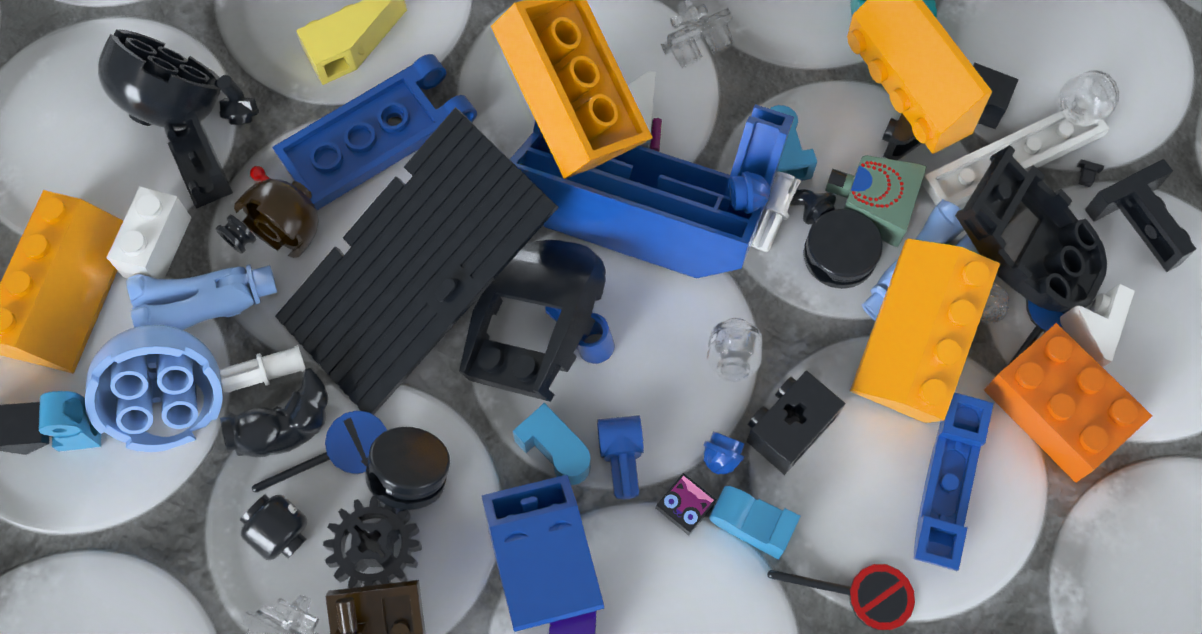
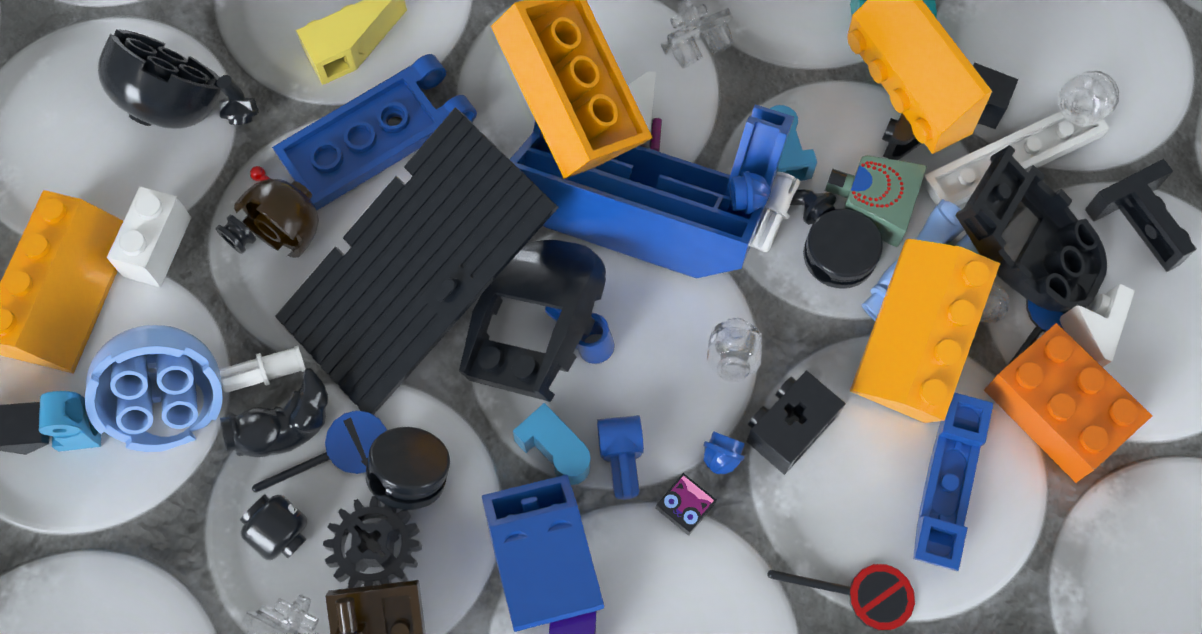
light blue piece [126,264,277,330] -> none
black hinge [164,110,233,209] -> none
dark azure leg [709,486,801,560] -> none
black piece [1077,159,1104,187] -> none

